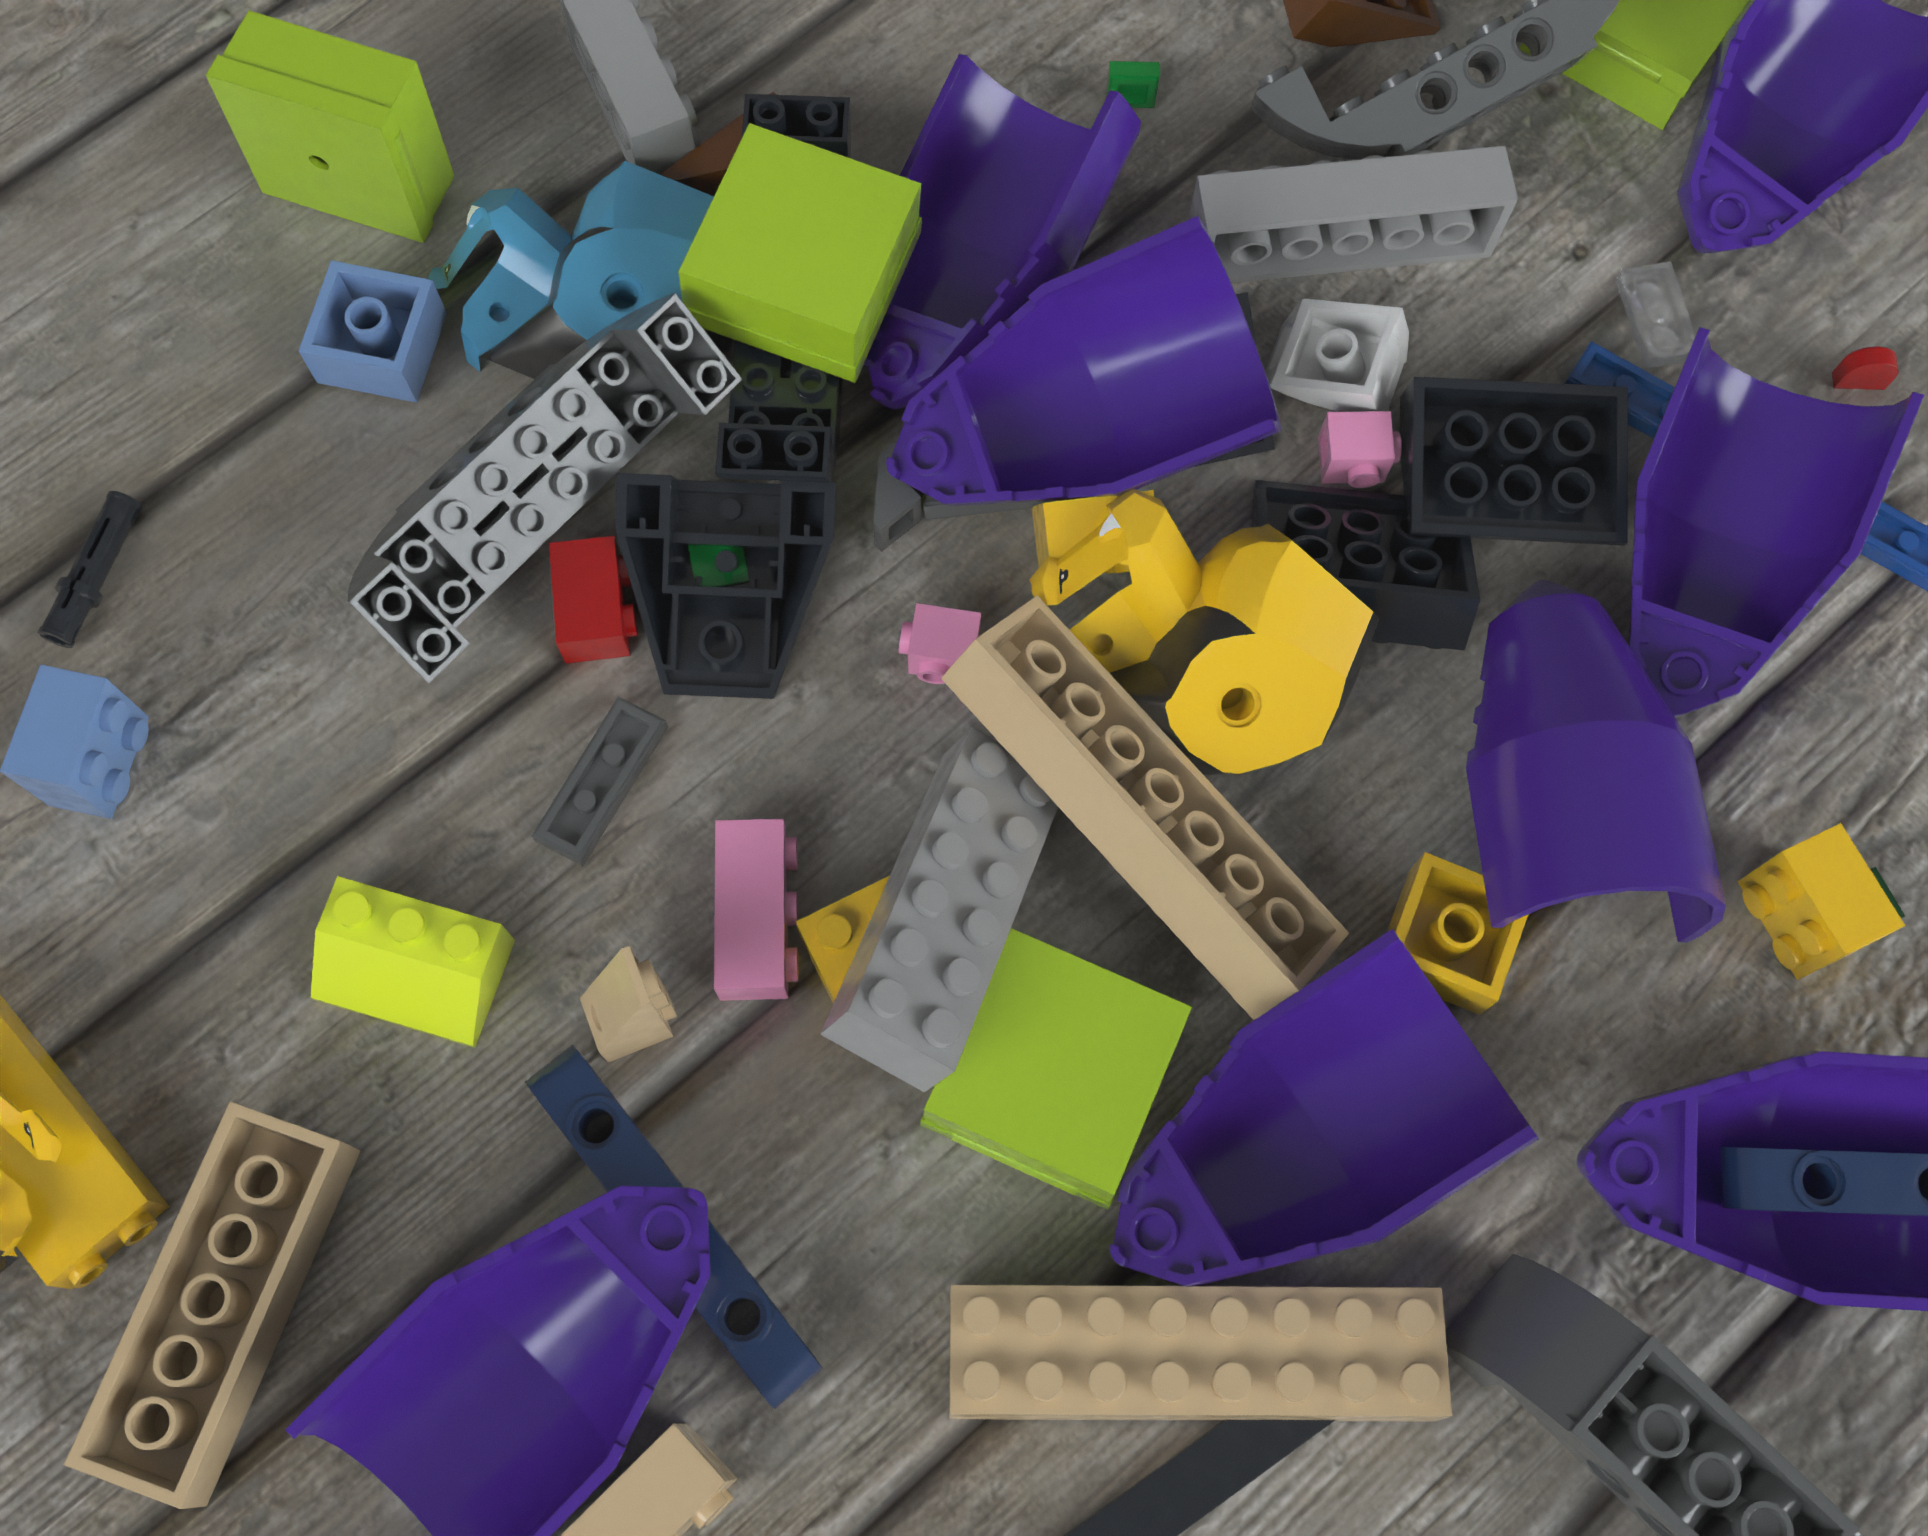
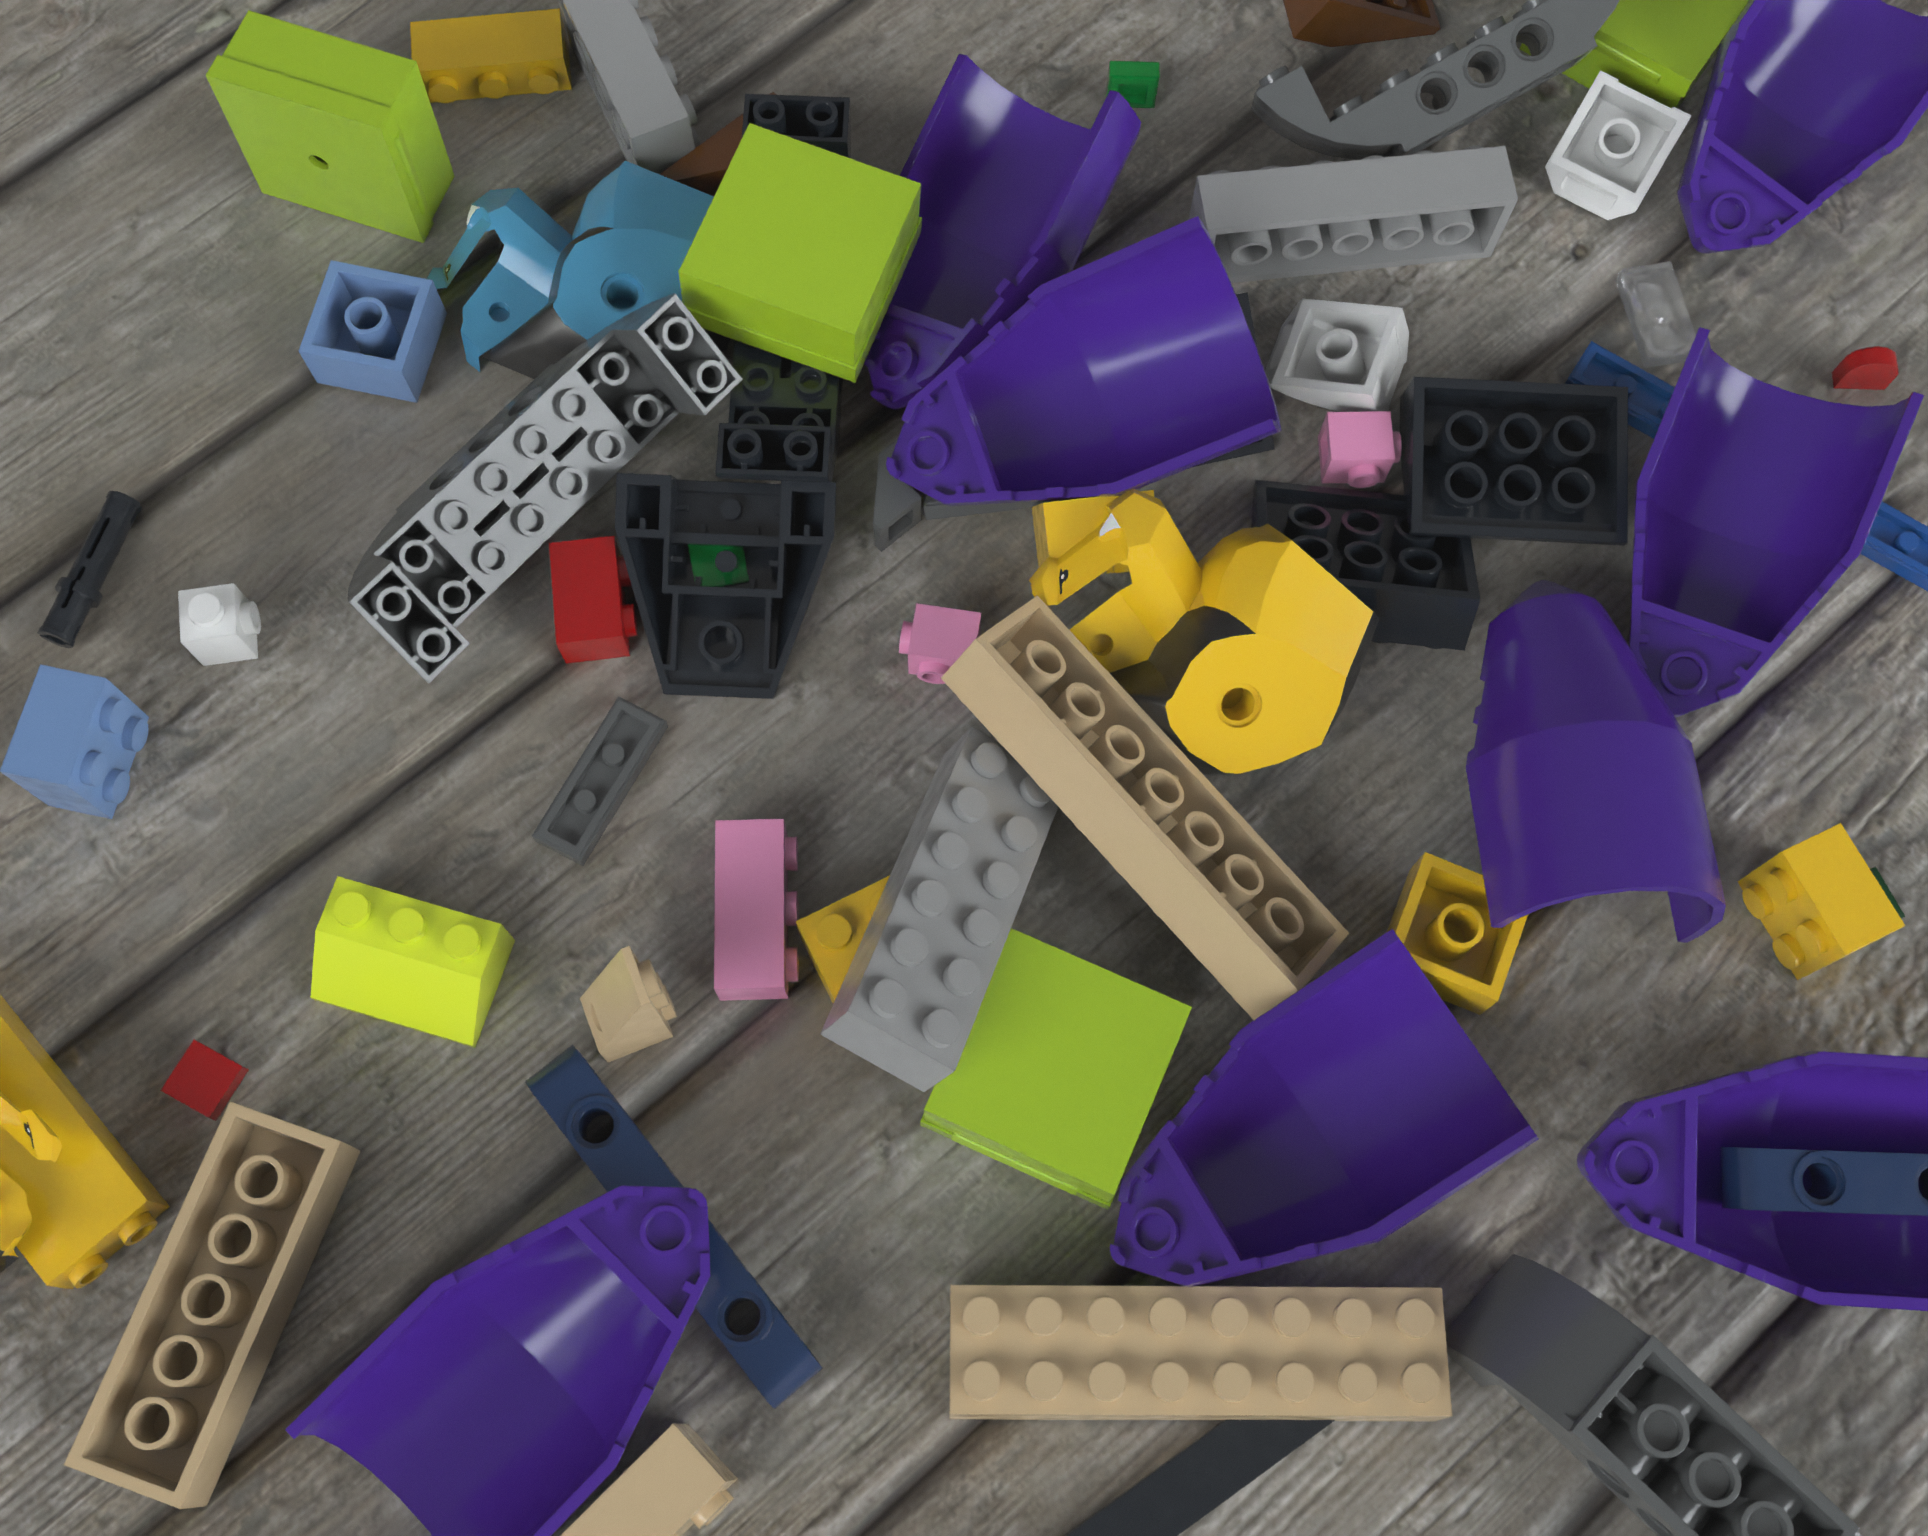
none -> red tile [160,1039,249,1121]
none -> white brick [178,583,261,666]
none -> yellow brick [410,8,572,103]
none -> white slope [1545,70,1692,220]

